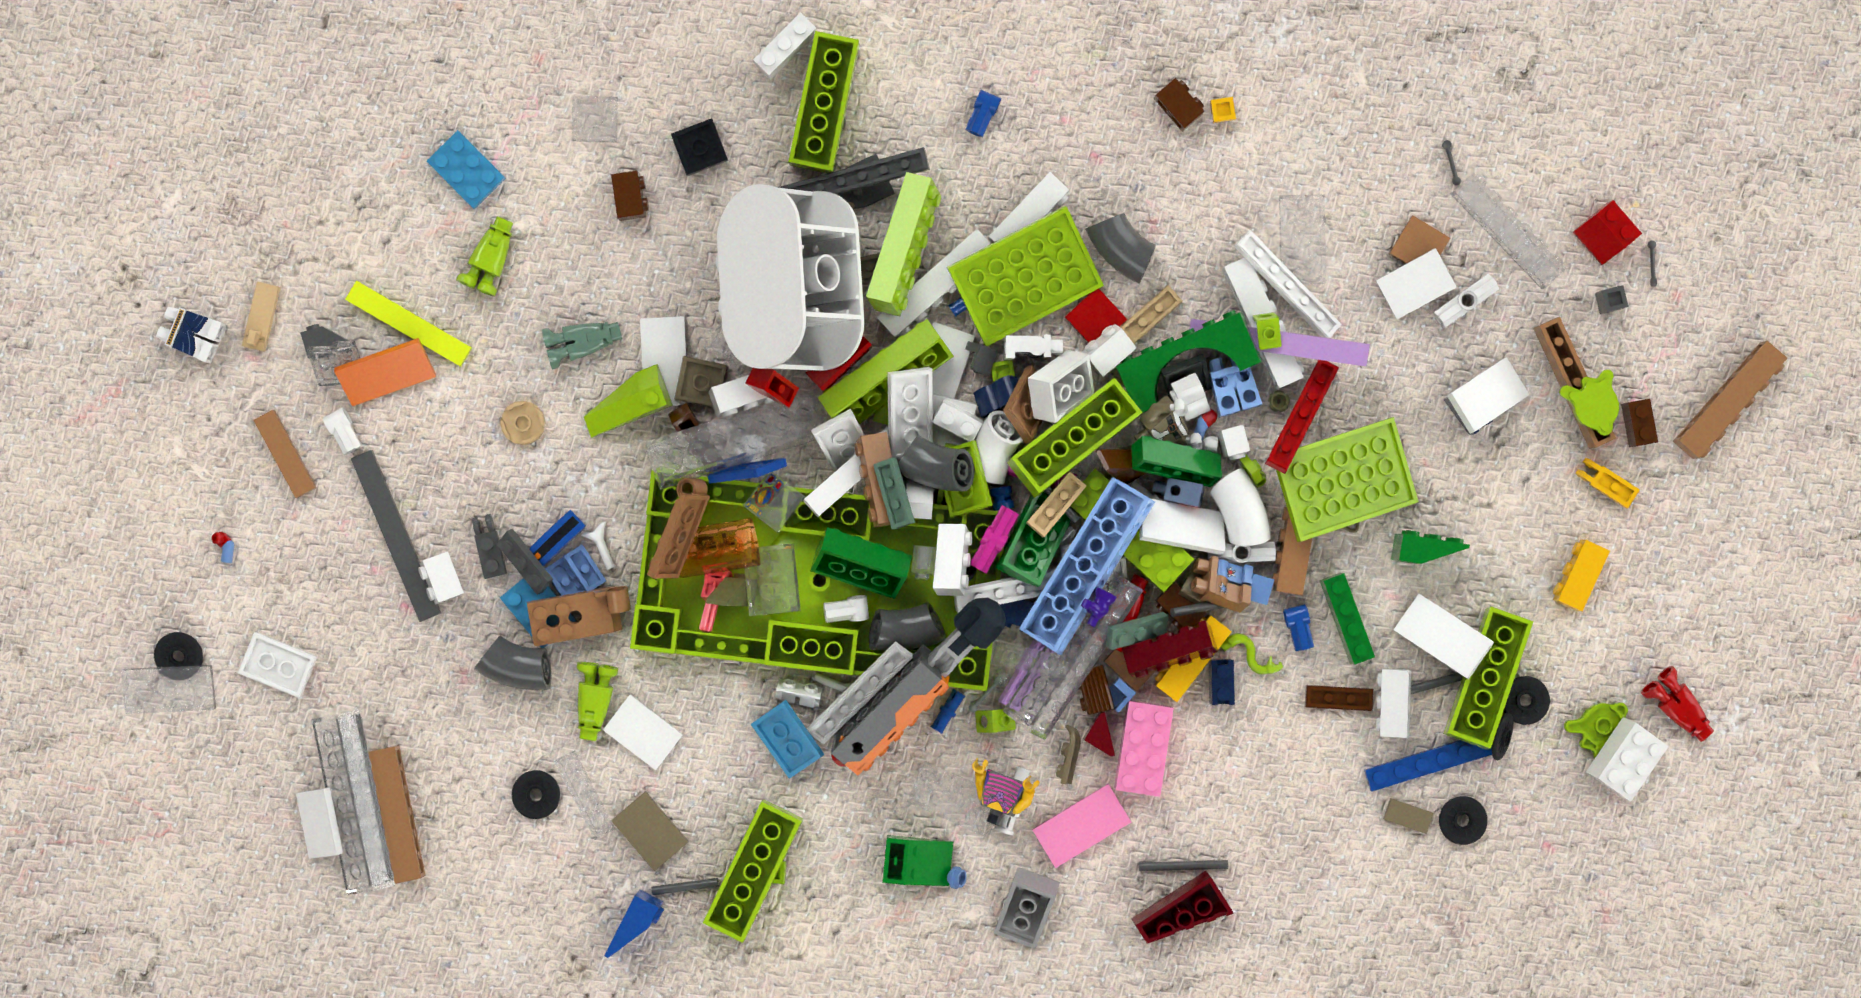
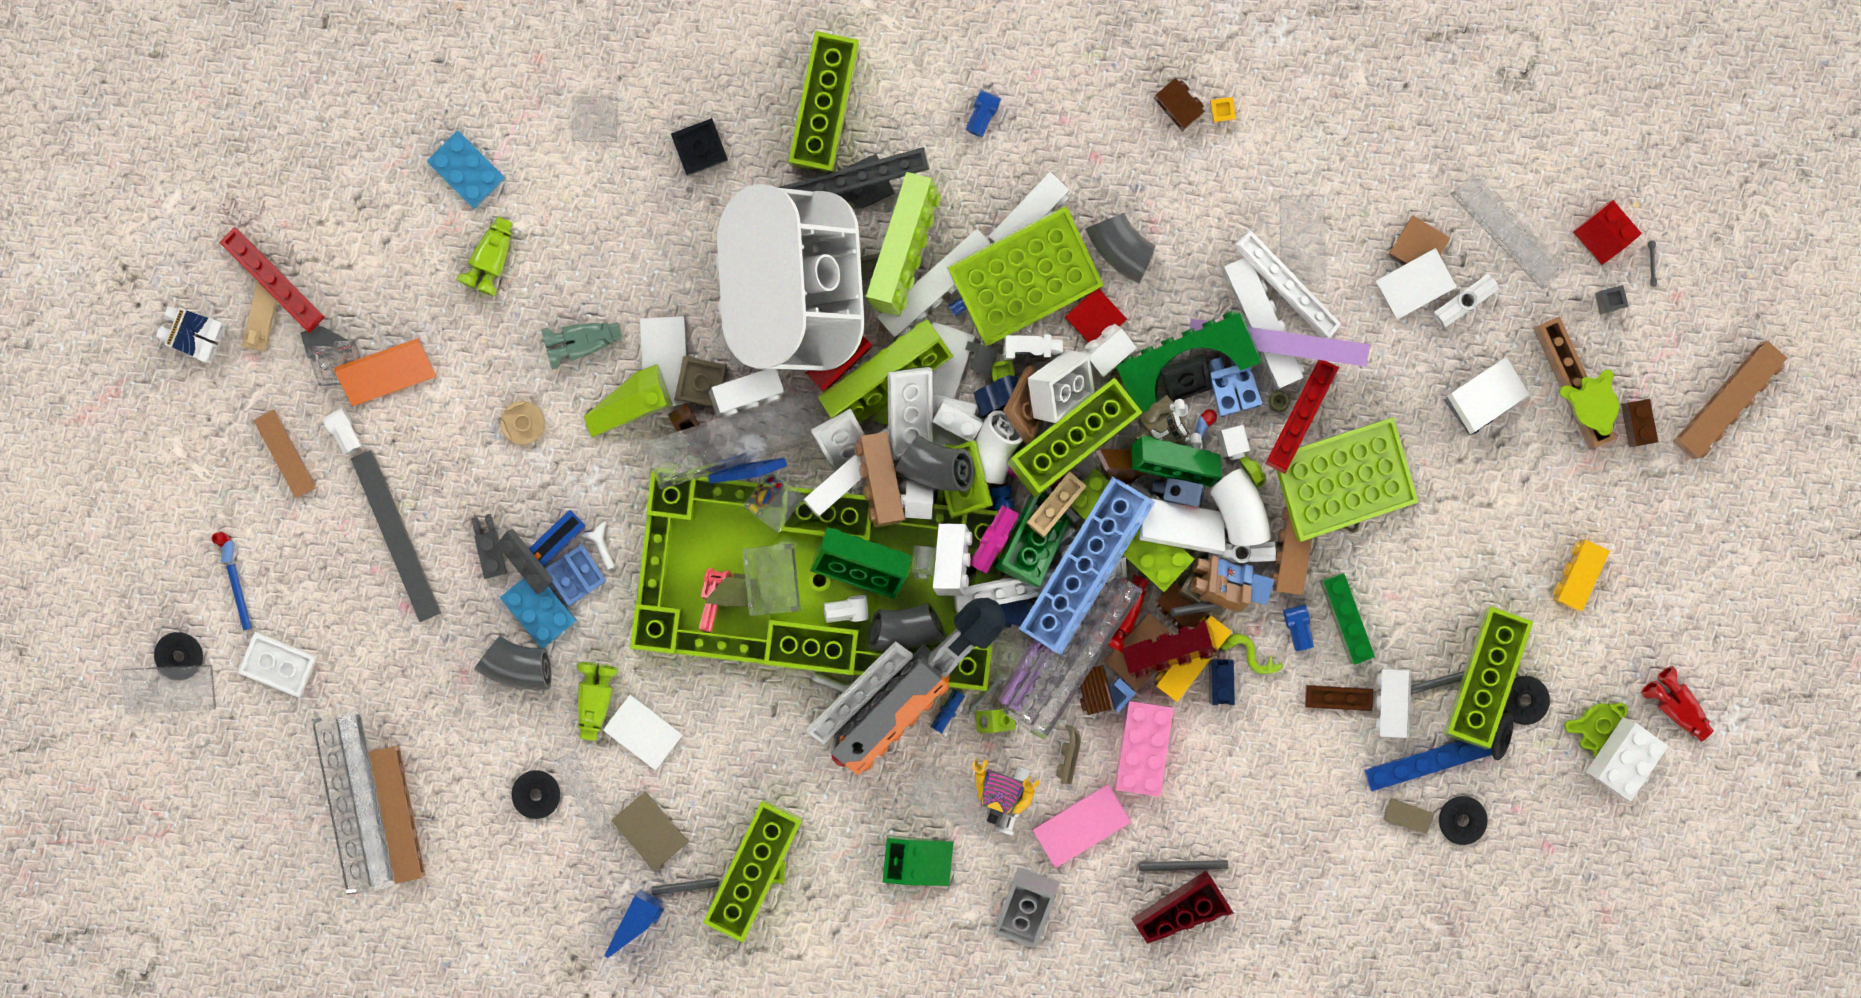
white tile [296,787,343,859] -> none
neon yellow tile [345,281,472,367] -> none
white brick [418,552,464,605] -> none
medium nougat hinge [526,586,631,647] -> none
reddish brown brick [611,170,649,221] -> none
medium nougat hinge [647,478,710,579] -> none
clear orange slope [679,518,761,578] -> none
red slope [745,368,799,408] -> none
dark azure plate [751,700,824,779] -> none
white brick [753,12,817,80] -> none
white hinge [775,679,823,708] -> none
sand green plate [873,457,915,530] -> none
medium blue plate [947,866,967,889] -> none
dark purple piece [1081,587,1117,628] -> none
dark red slope [1083,711,1115,757] -> none
sand green plate [1106,612,1168,650] -> none
tan tile [1120,285,1183,344] -> none
white brick [1169,373,1211,421] -> none
white hinge [1202,436,1218,453] -> none
lime bracket [1252,312,1282,350] -> none
green slope [1391,530,1470,564] -> none
white tile [1394,594,1494,680] -> none
dark grey hinge [1442,140,1461,185] -> none
yellow hinge [1575,458,1640,509] -> none
none -> red tile [219,227,325,333]
none -> blue bar [226,564,252,631]

